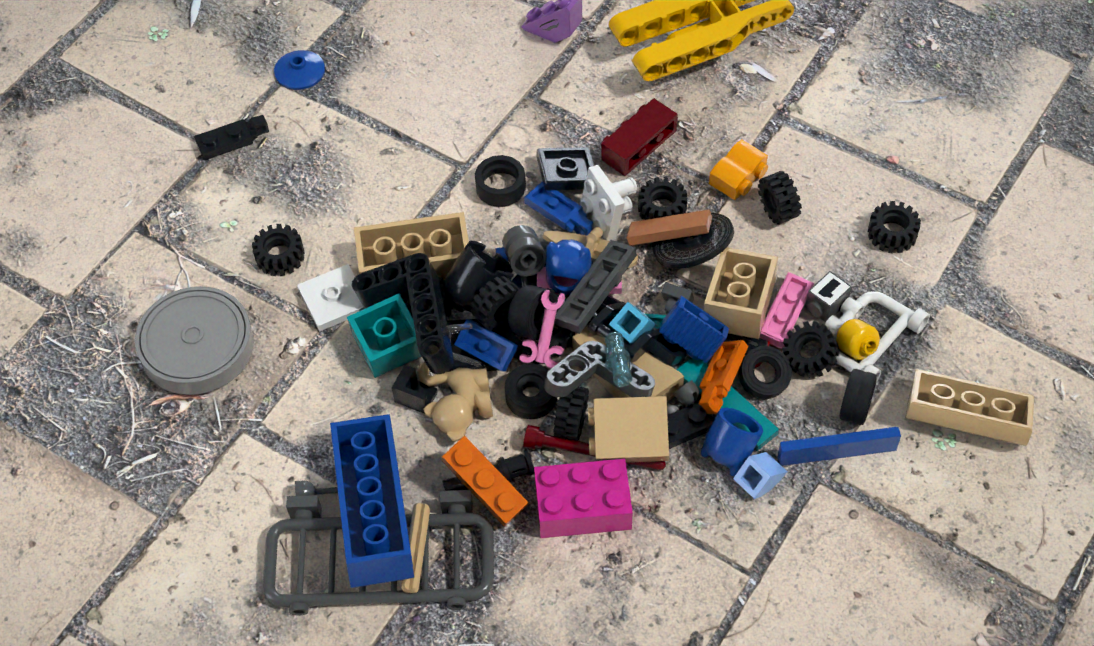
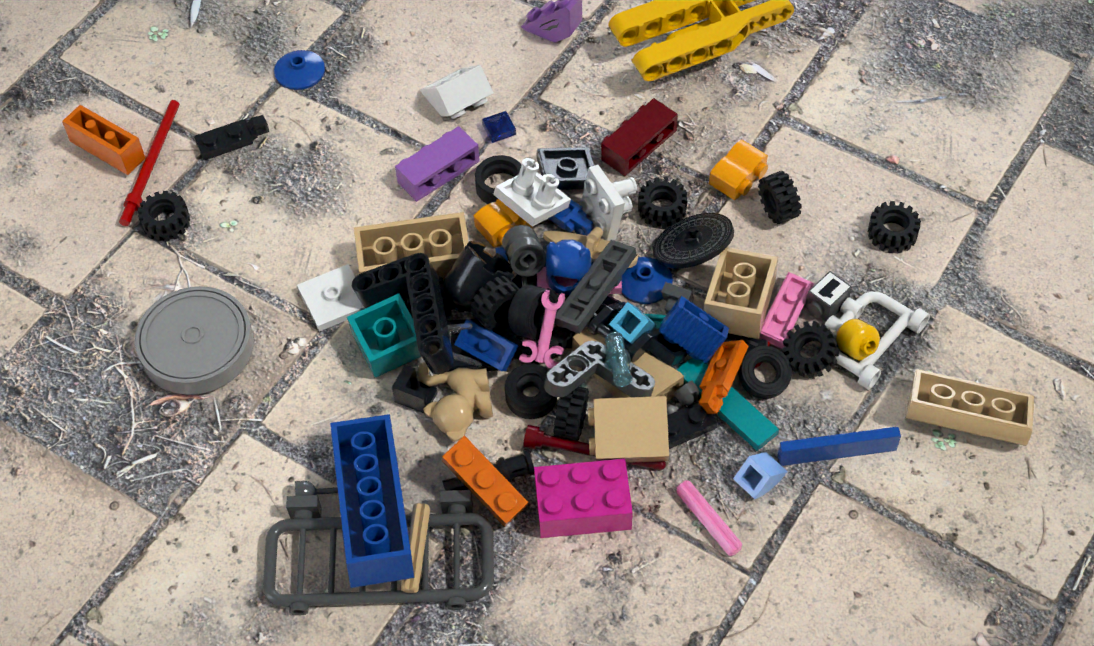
black tyre [252,224,305,277] -> none
nougat tile [627,209,712,246] -> none
blue piece [701,407,764,477] -> none
black tyre [839,369,877,425] -> none
none -> orange brick [62,105,146,175]
none -> red bar [119,100,180,226]
none -> black tyre [138,191,190,242]
none -> medium lavender brick [395,126,480,202]
none -> white slope [420,65,493,119]
none -> light orange brick [473,199,534,248]
none -> clear blue tile [482,111,516,143]
none -> white plate [493,158,571,227]
none -> blue dish [622,257,673,304]
none -> bright pink axle [677,480,742,556]

